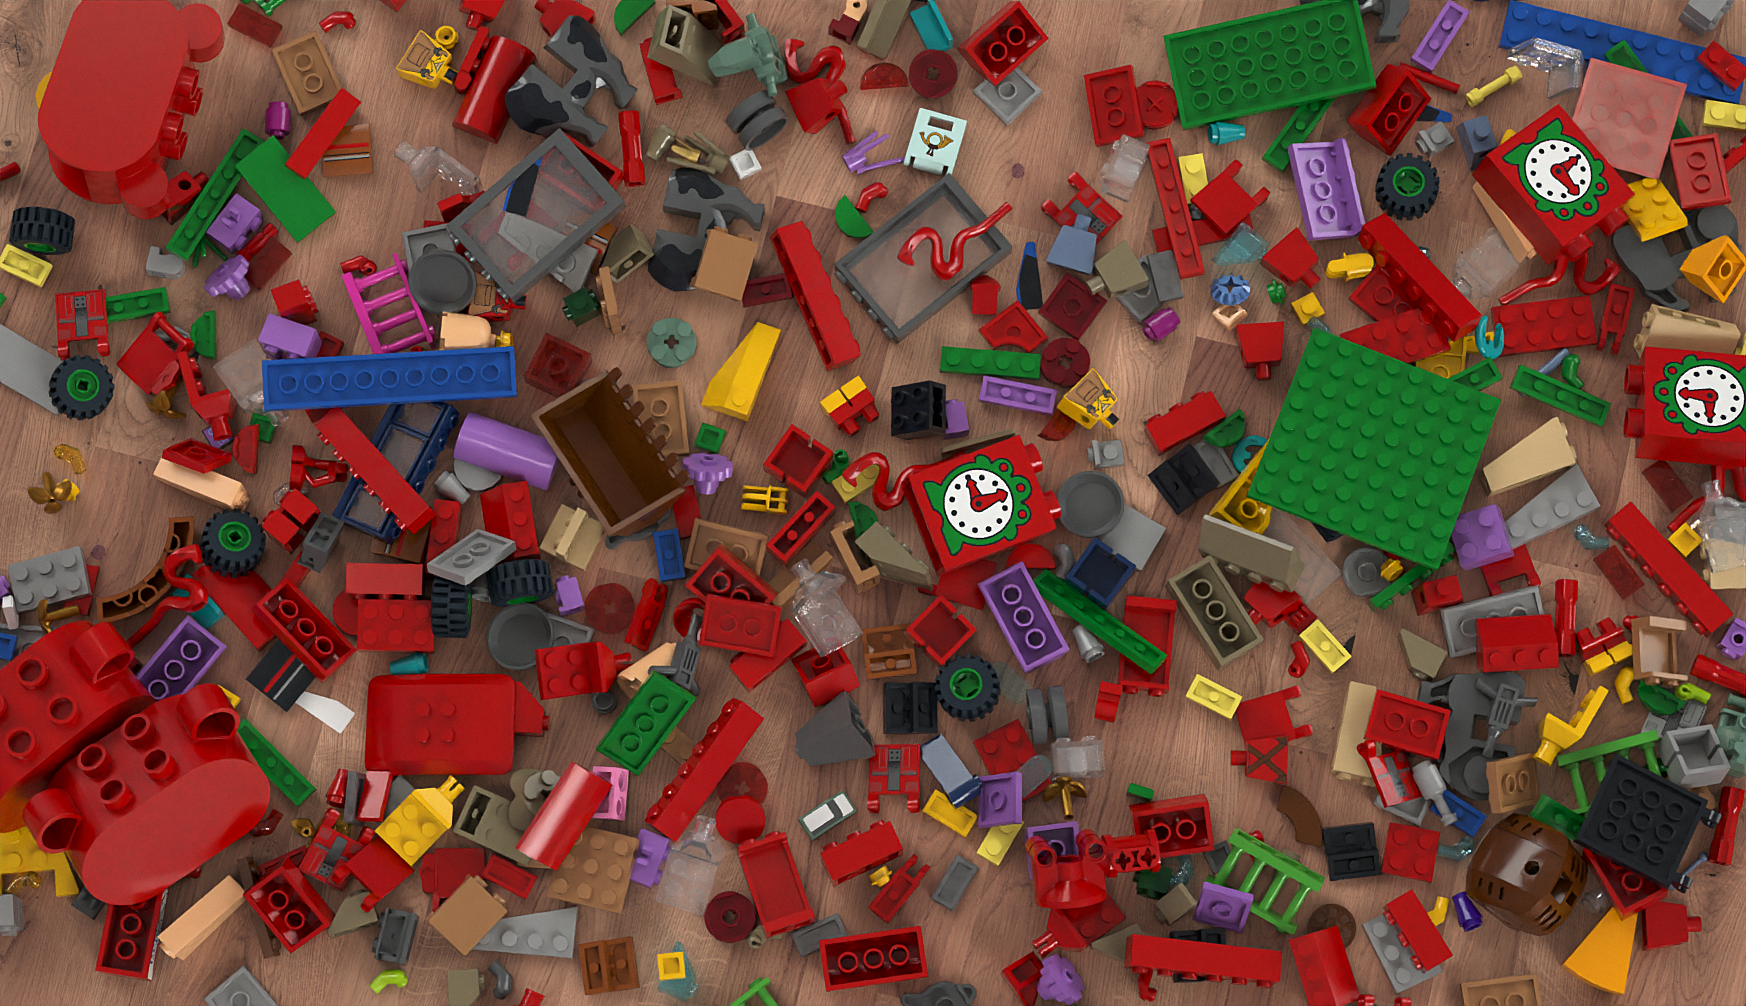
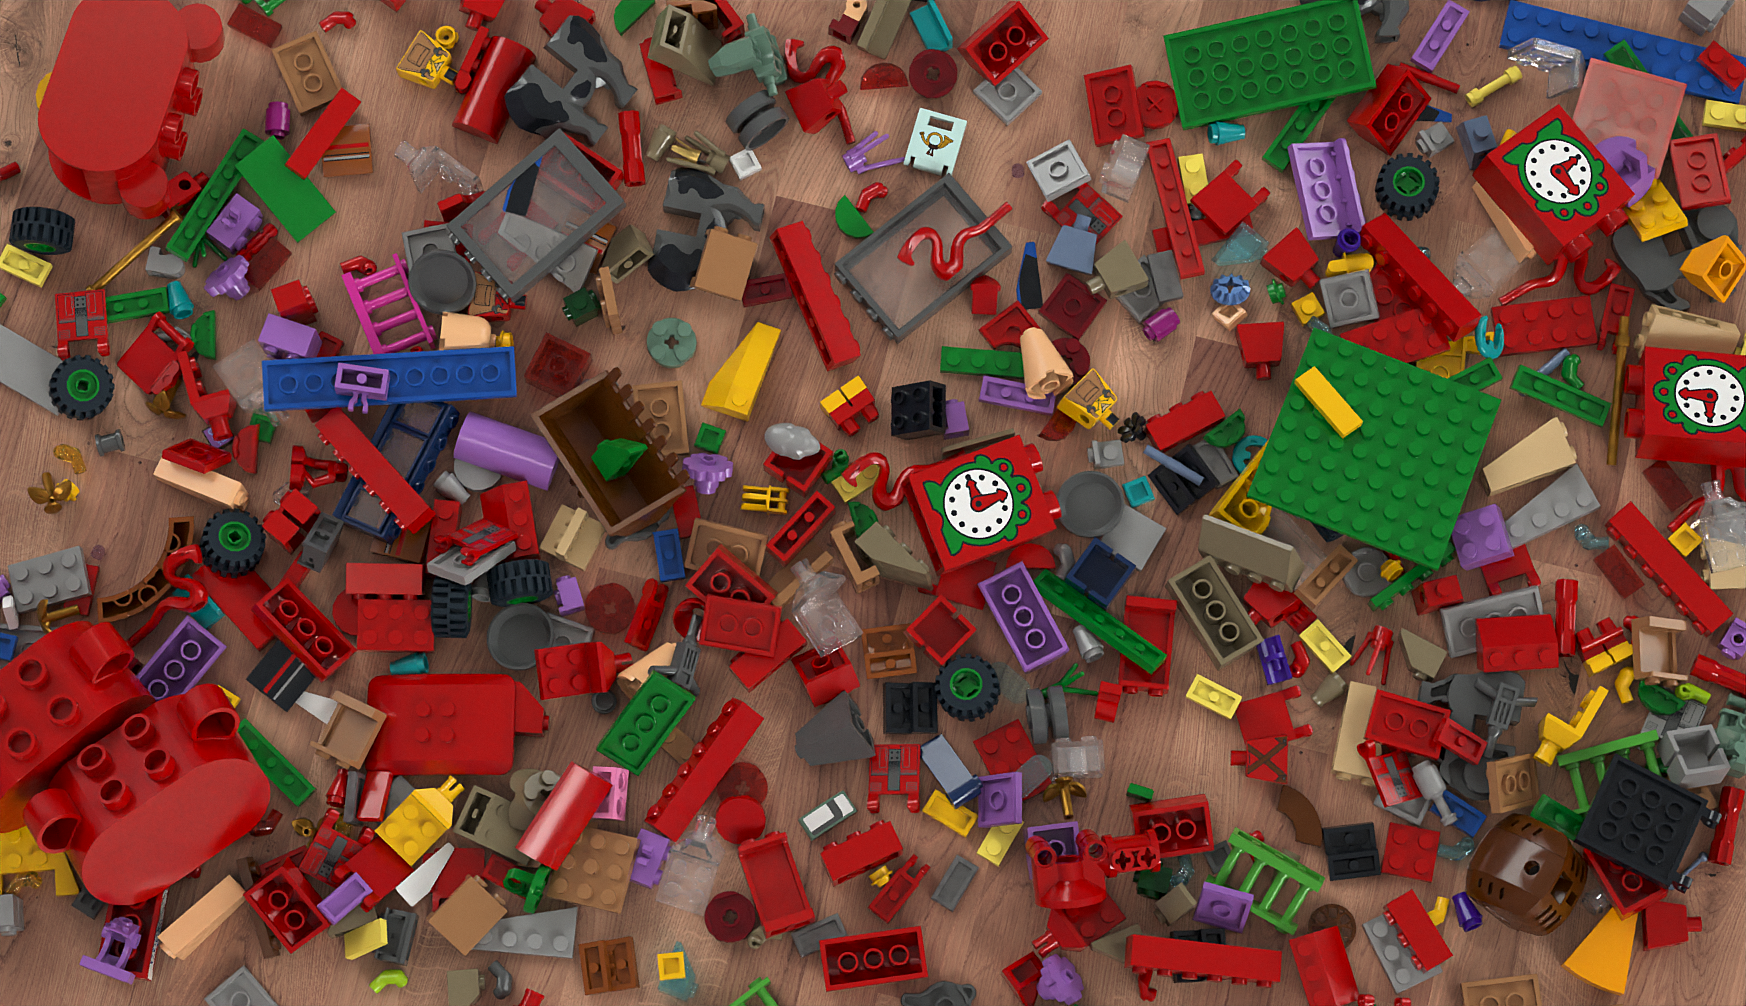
none -> medium lavender tile [79,917,141,985]
none -> pearl gold bar [86,209,183,291]
none -> dark grey bush [95,429,125,457]
none -> teal cone [167,281,194,320]
none -> medium nougat panel [309,690,387,770]
none -> medium lavender tile [317,872,373,926]
none -> medium lavender brick [335,363,390,414]
none -> light yellow tile [344,918,388,960]
none -> white sticker [396,842,454,907]
none -> red flag [434,517,518,566]
none -> green tile [503,864,552,914]
none -> green slope [591,438,648,481]
none -> light grey arm [764,423,820,460]
none -> light nougat cone [1020,327,1074,399]
none -> light grey tile [1026,139,1092,202]
none -> green plant [1041,663,1098,699]
none -> black plant [1118,412,1147,443]
none -> teal tile [1122,476,1155,508]
none -> sand blue piece [1143,445,1204,486]
none -> dark purple hips [1256,635,1292,686]
none -> yellow tile [1294,366,1363,439]
none -> medium nougat plate [1294,544,1359,610]
none -> dark tan cone [1310,671,1349,708]
none -> light grey tile [1319,269,1380,328]
none -> dark purple cone [1333,229,1361,258]
none -> red plant [1349,625,1394,685]
none -> red plate [1433,718,1488,765]
none -> medium lavender brick [1595,136,1655,208]
none -> pearl gold bar [1606,316,1631,466]

